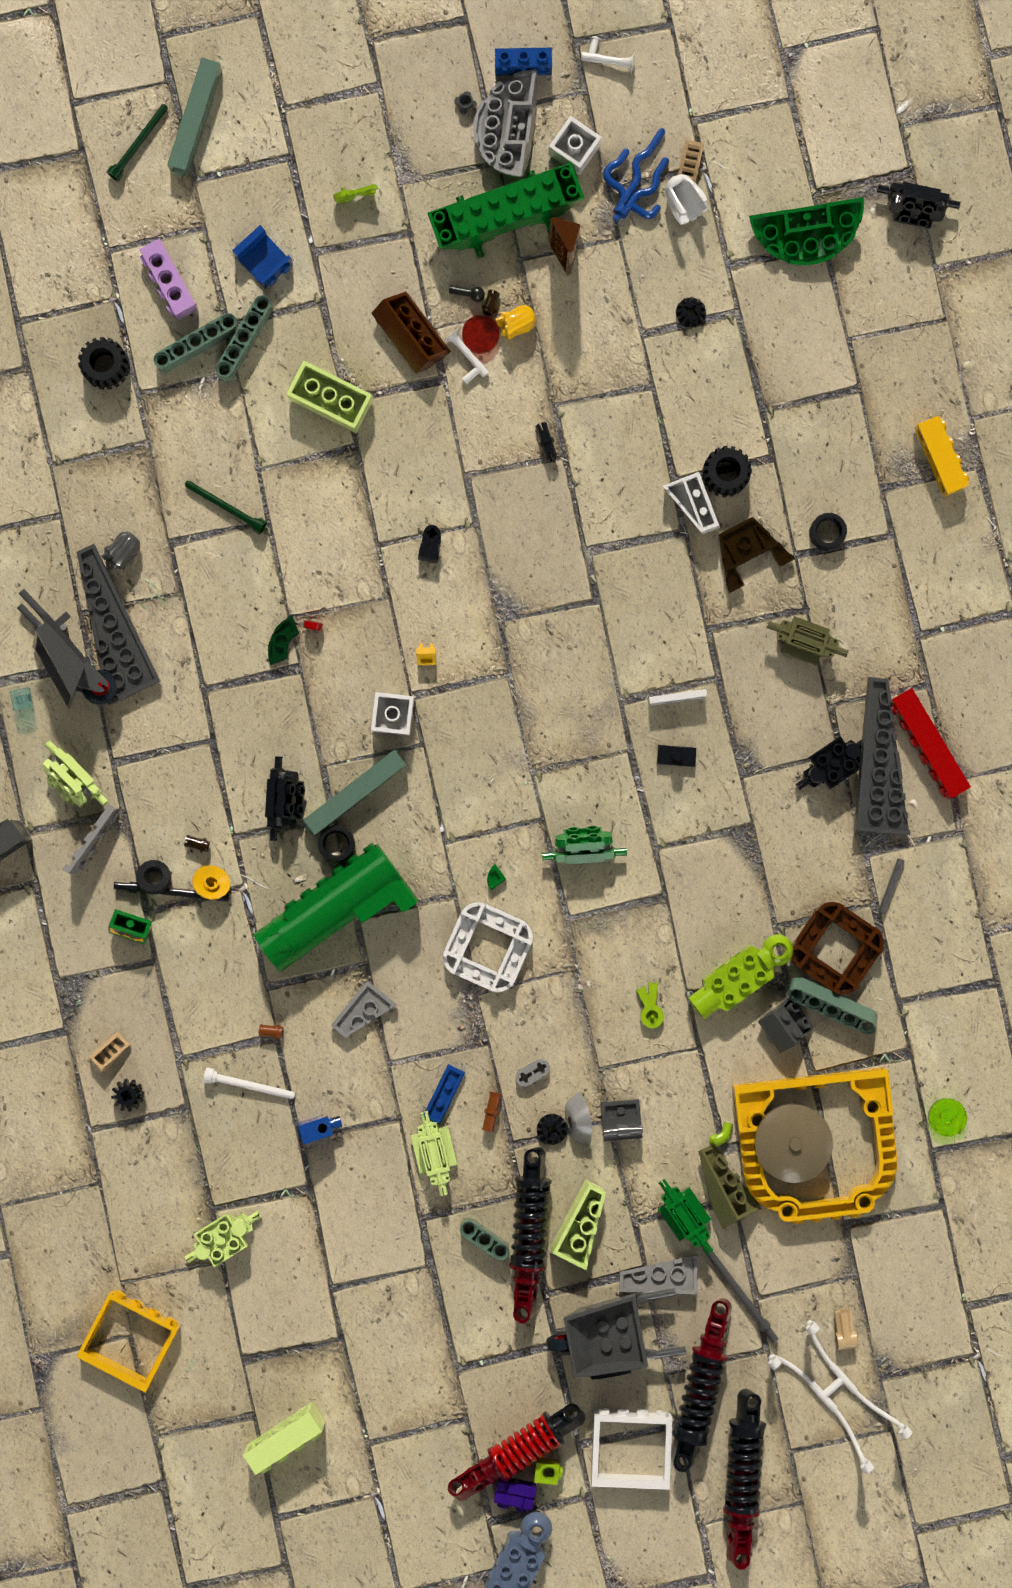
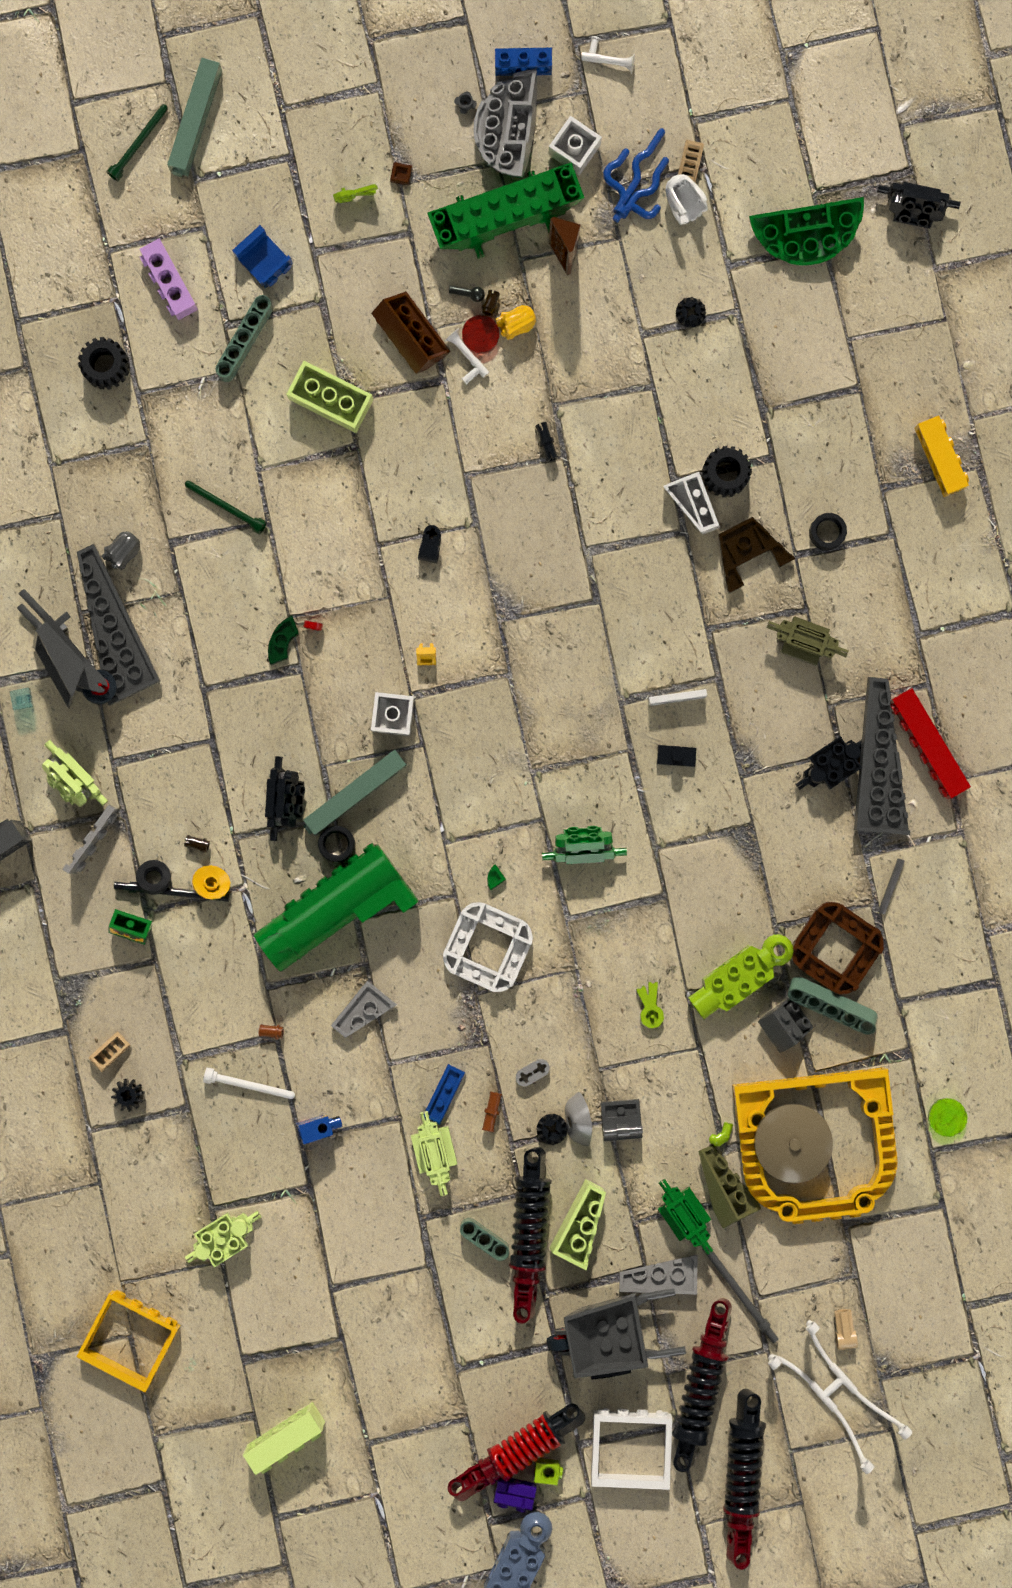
sand green beam [153,313,239,372] -> none
none -> reddish brown tile [390,162,413,186]

